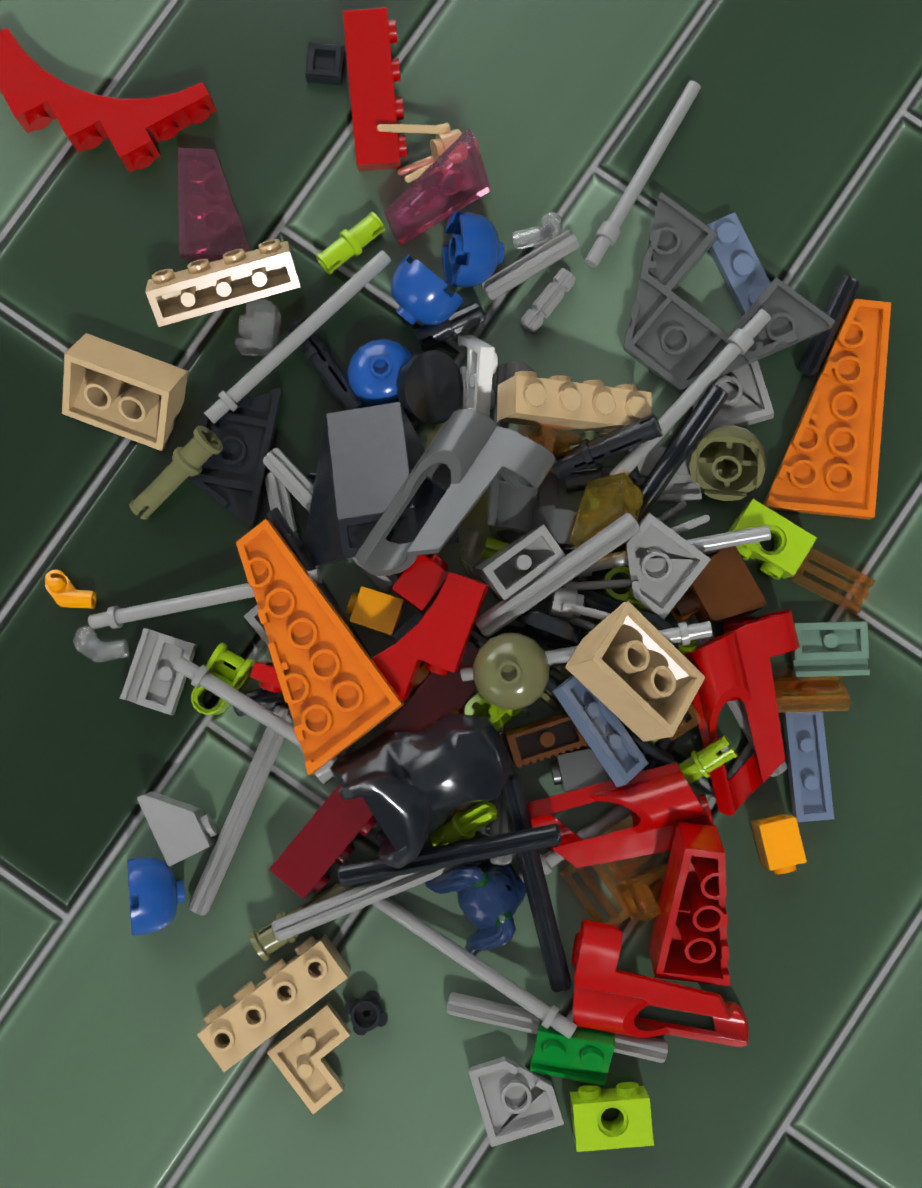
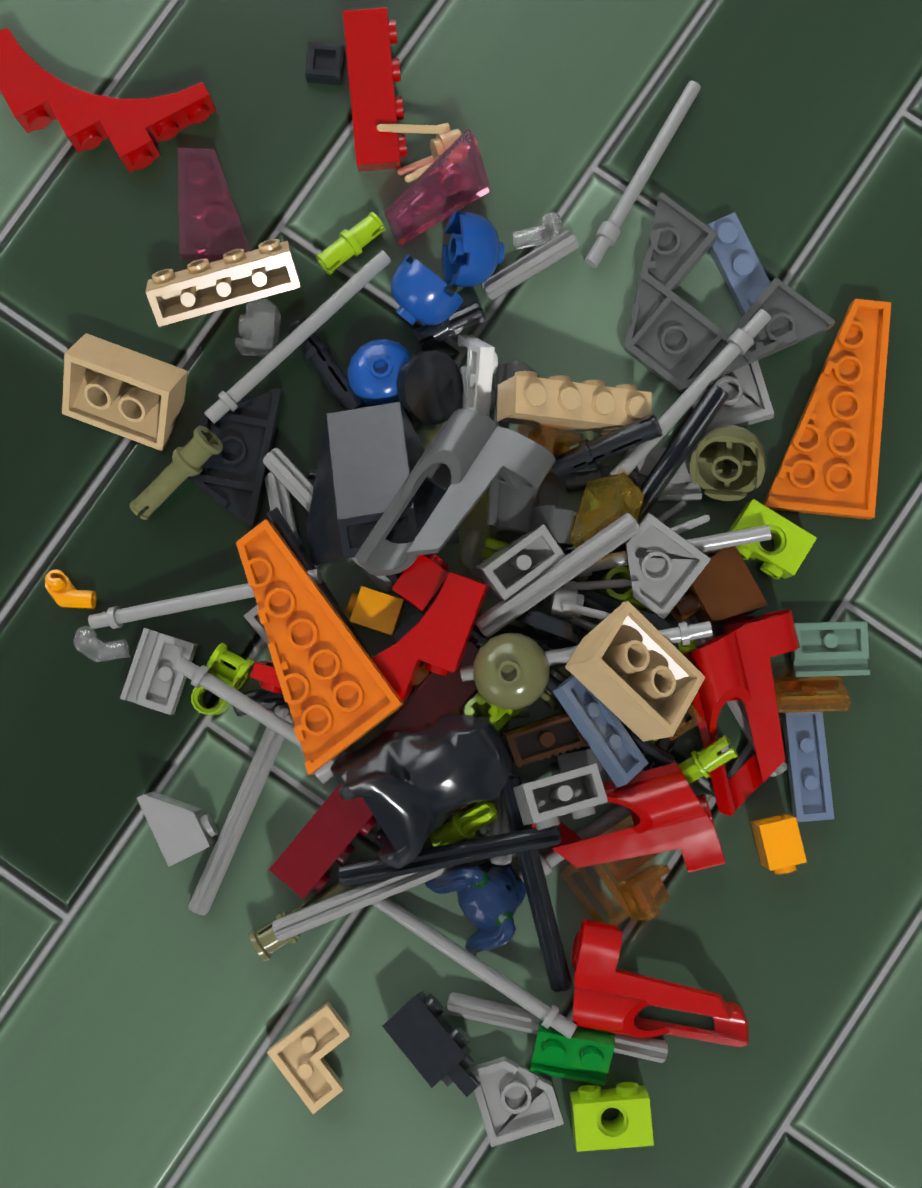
blue cylinder [127,857,185,936] -> none
tan brick [197,933,351,1072] -> none
black plate [345,990,388,1035] -> none
light grey axle [521,268,576,333] -> none
red wedge [648,822,730,986] -> none
clear orange tile [790,548,875,614] -> none
black axle [797,275,859,377] -> none
none -> black hinge [382,991,481,1097]
none -> light grey brick [513,763,608,830]

